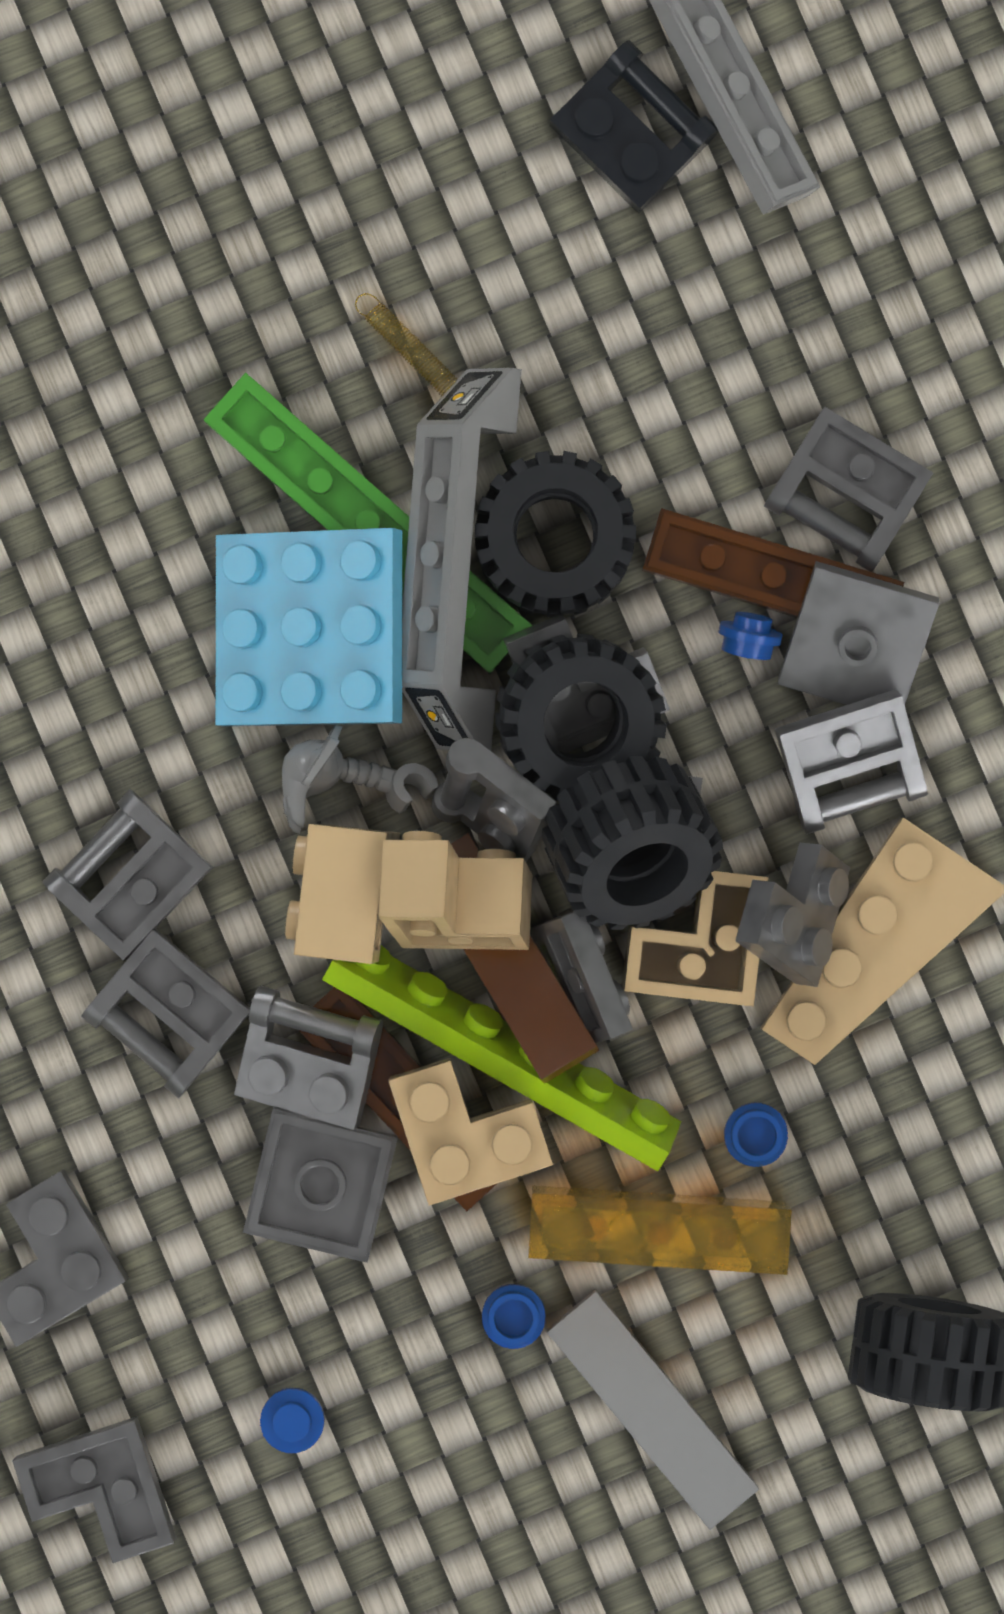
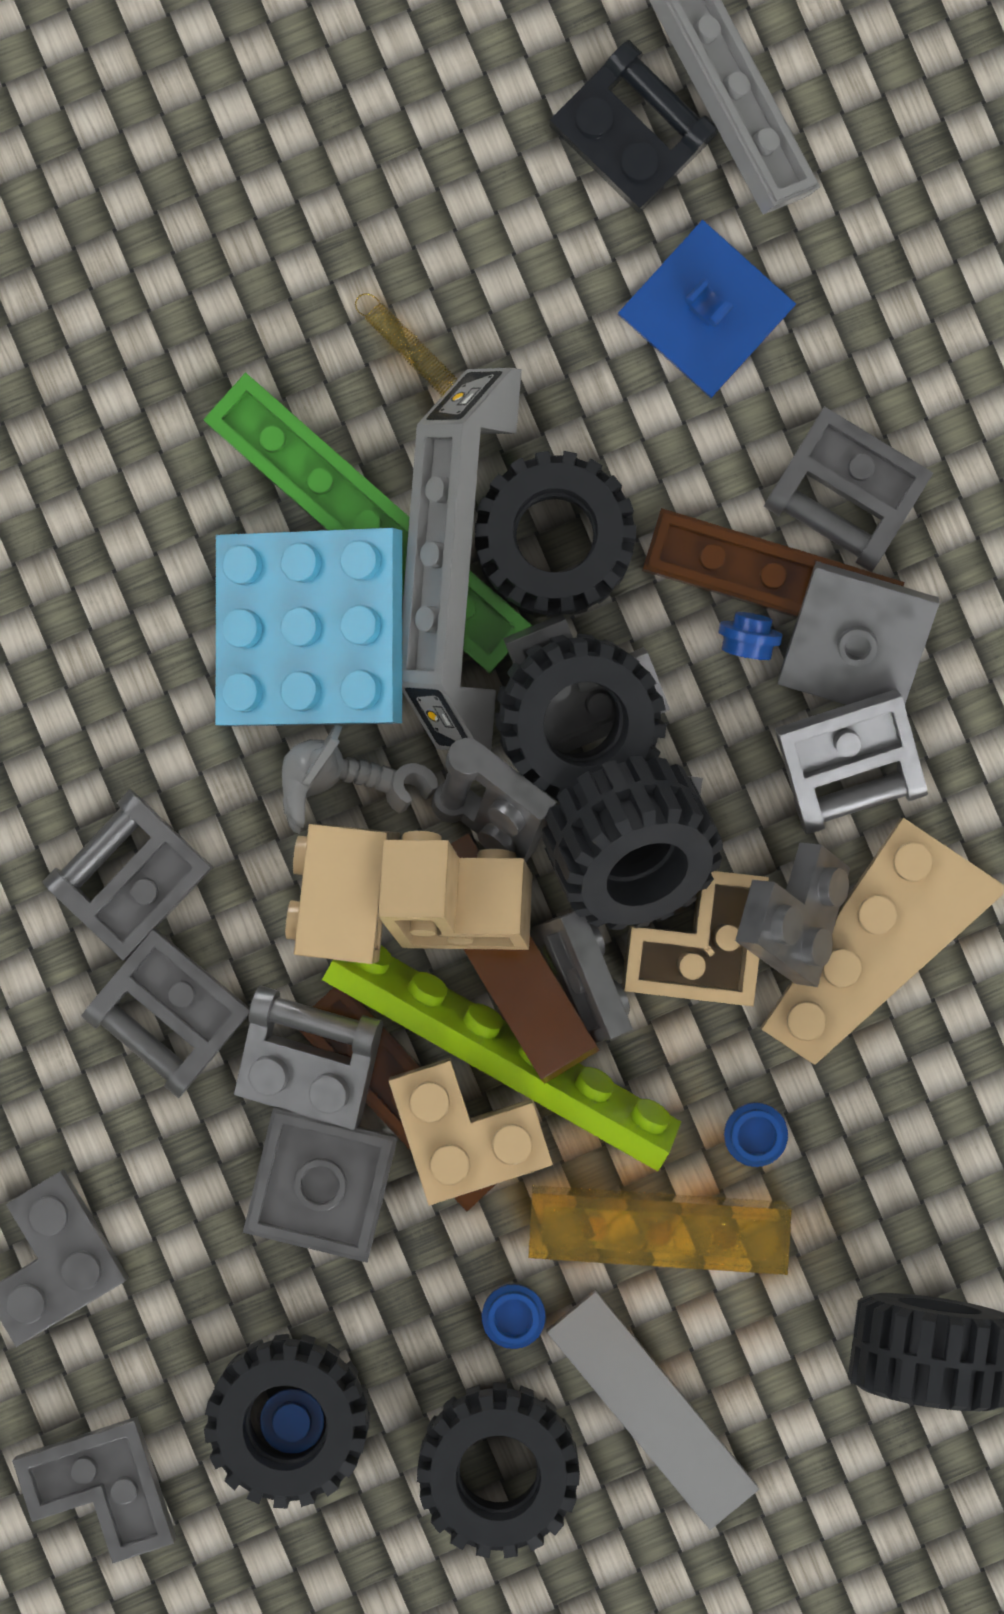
none -> black tyre [204,1334,370,1509]
none -> black tyre [417,1382,580,1558]
none -> blue piece [618,220,796,398]

